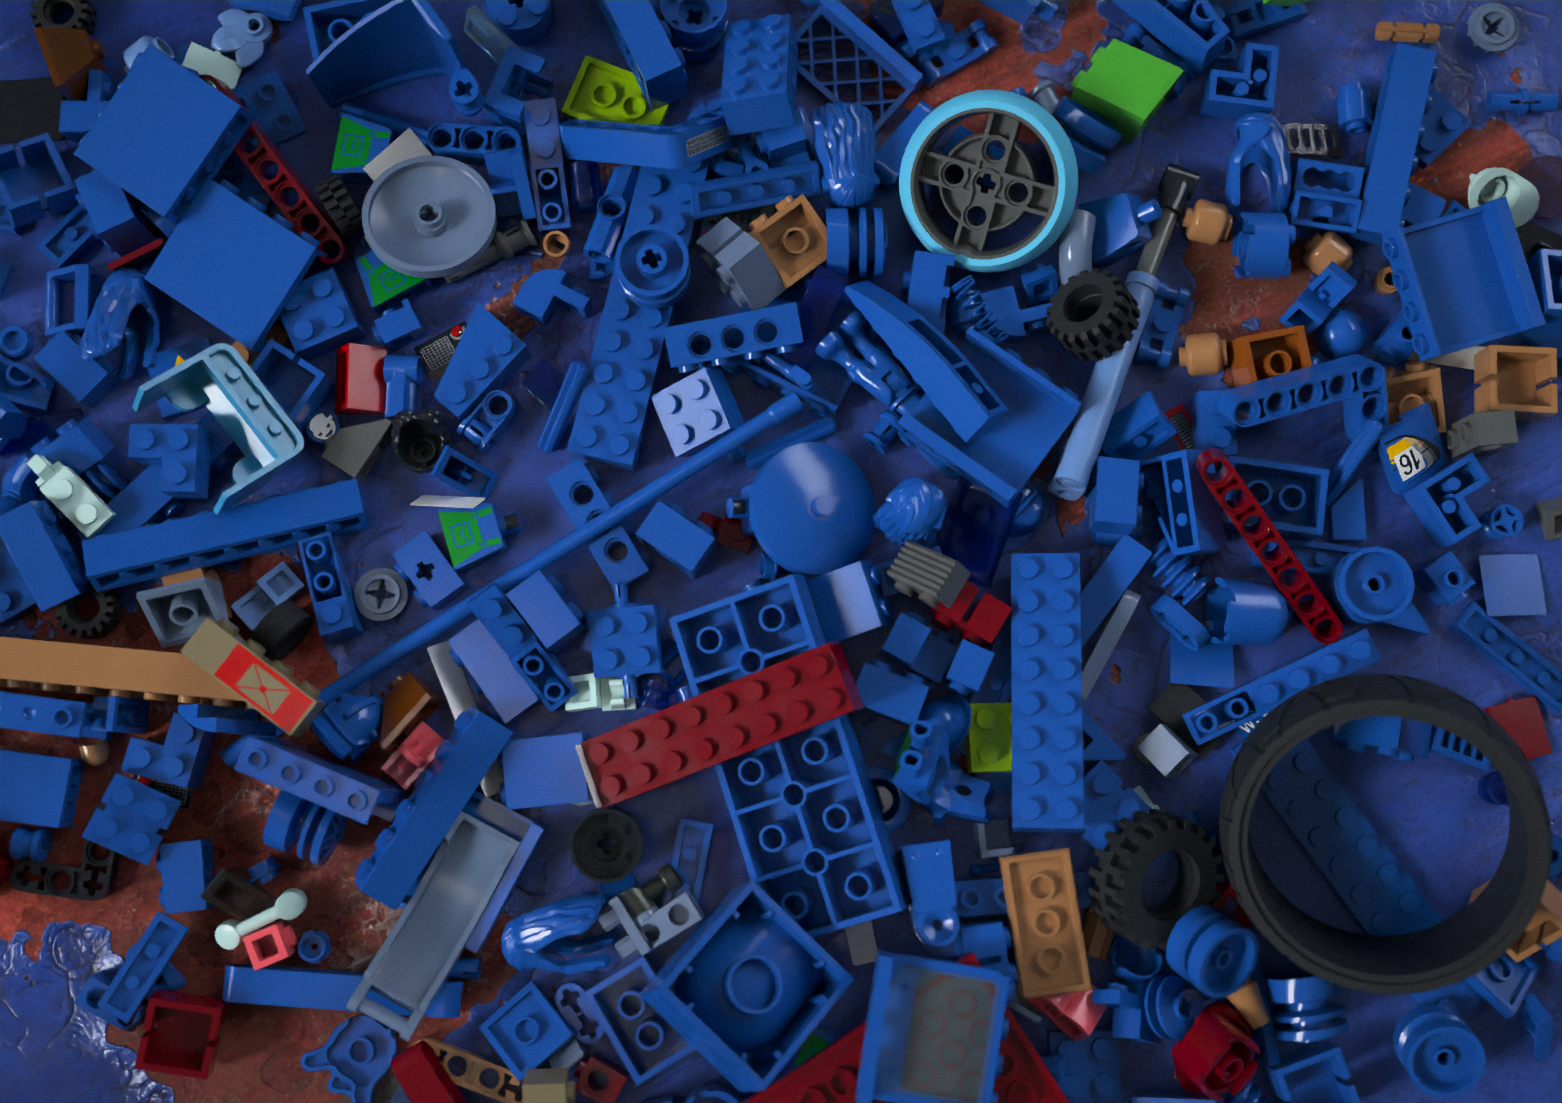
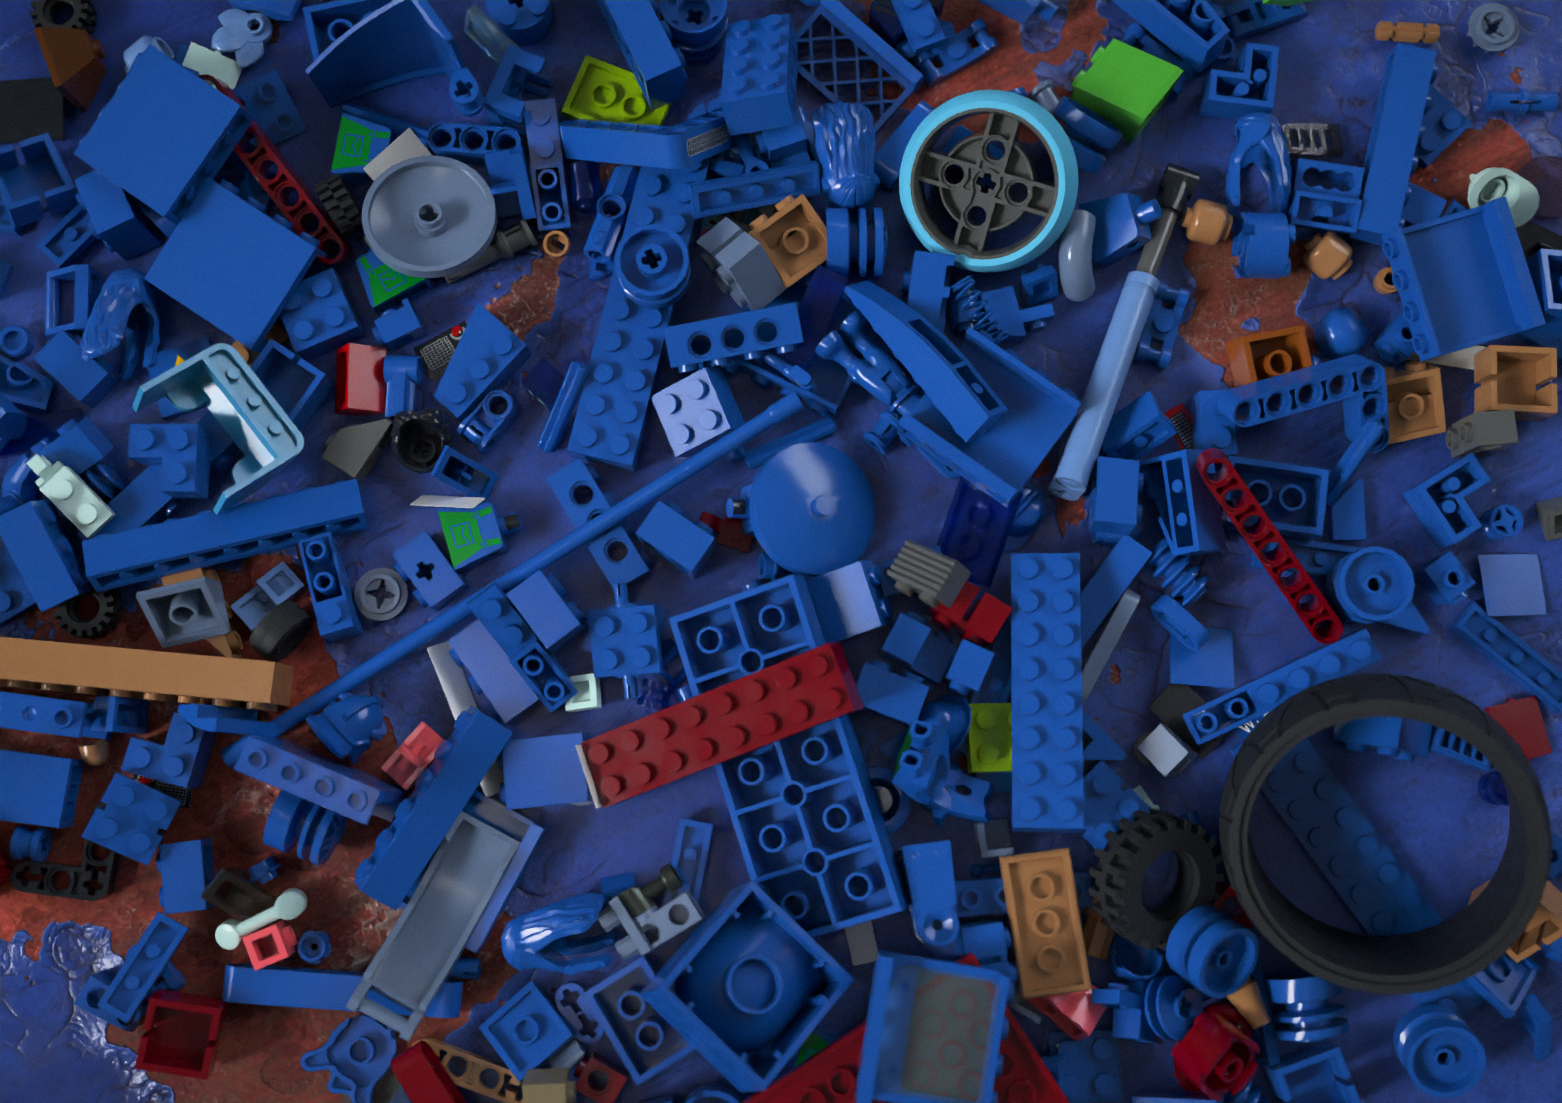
blue brick [59,70,117,144] -> none
dark red piece [107,238,169,272] -> none
dark tan brick [181,617,326,737] -> none
tile [307,410,342,445] -> none
reddish brown slope [379,672,445,751] -> none
blue brick [513,269,593,326] -> none
black wheel [569,806,643,883] -> none
light aqua tile [600,676,637,712] -> none
blue hair [872,476,948,548] -> none
black tyre [1046,268,1140,362] -> none
medium nougat head [1178,332,1228,377] -> none
blue cylinder [1203,577,1291,645] -> none
blue brick [1279,261,1358,338] -> none
blue brick [1336,83,1373,135] -> none
blue slope [1376,402,1447,495] -> none

